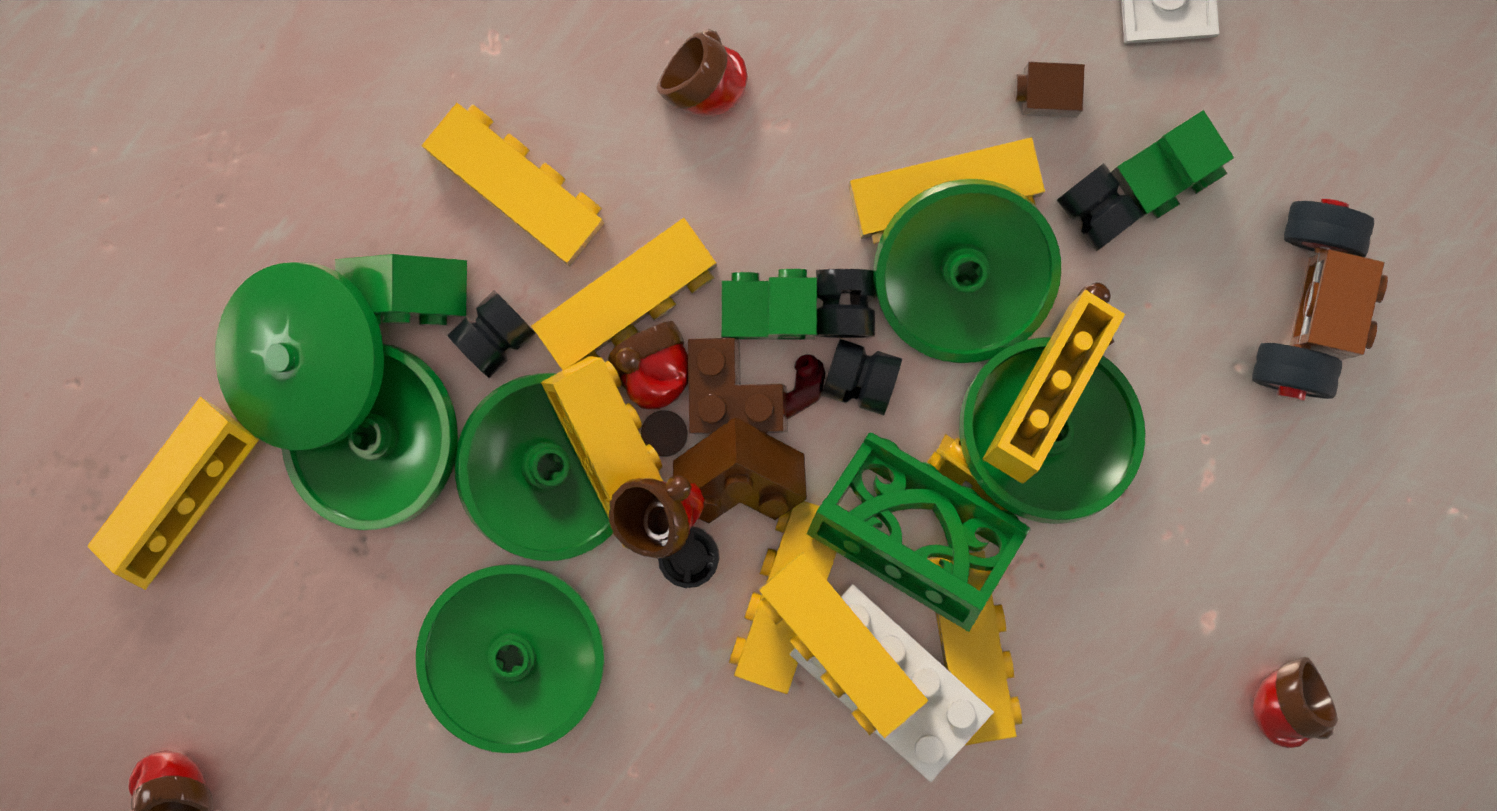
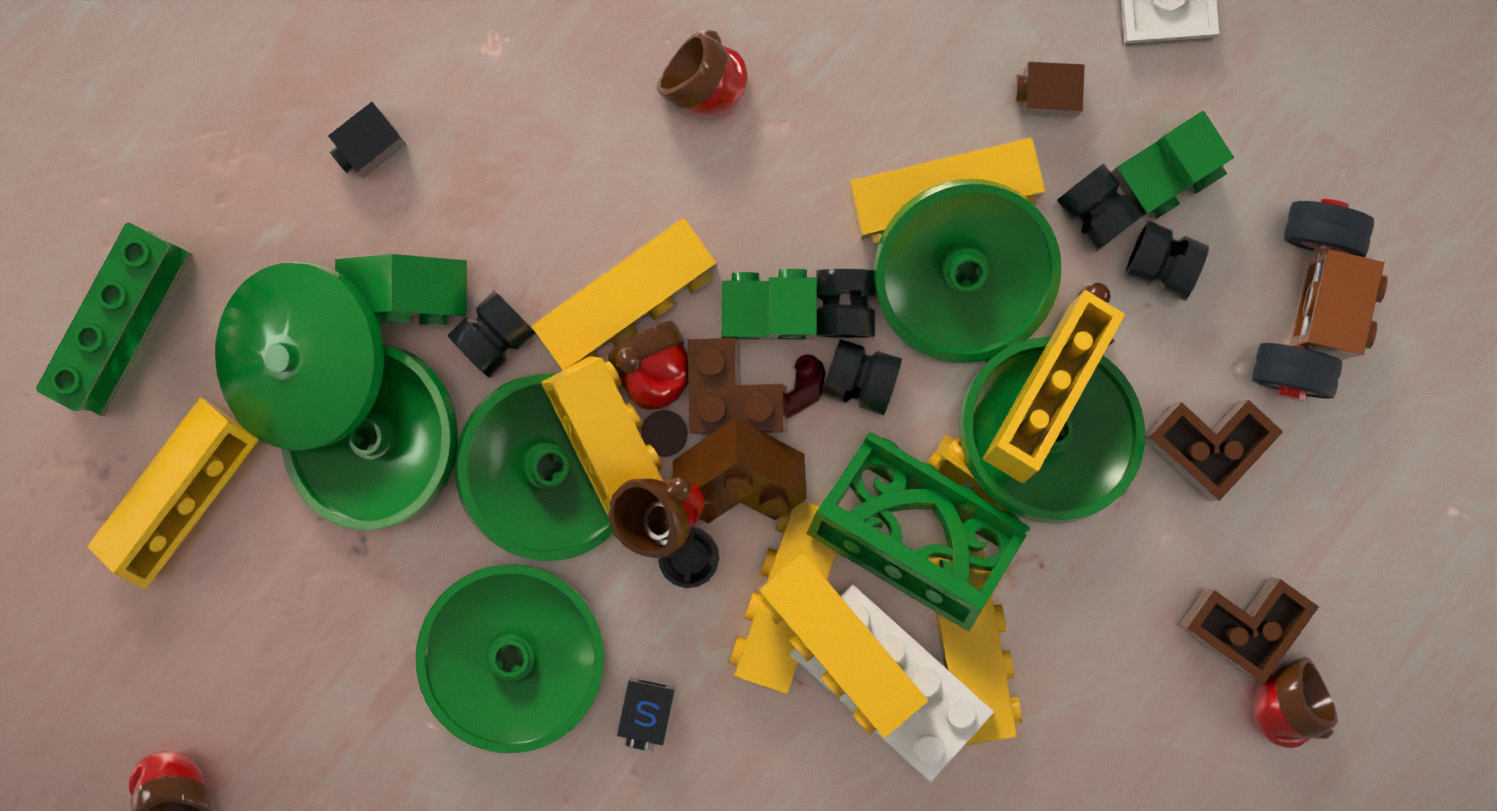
yellow brick [421,102,604,267] -> none
none -> green fence [36,223,192,416]
none -> black brick [328,101,406,178]
none -> black brick [617,677,676,751]
none -> black wheel [1124,220,1209,301]
none -> reddish brown brick [1145,400,1283,501]
none -> reddish brown brick [1178,577,1319,684]

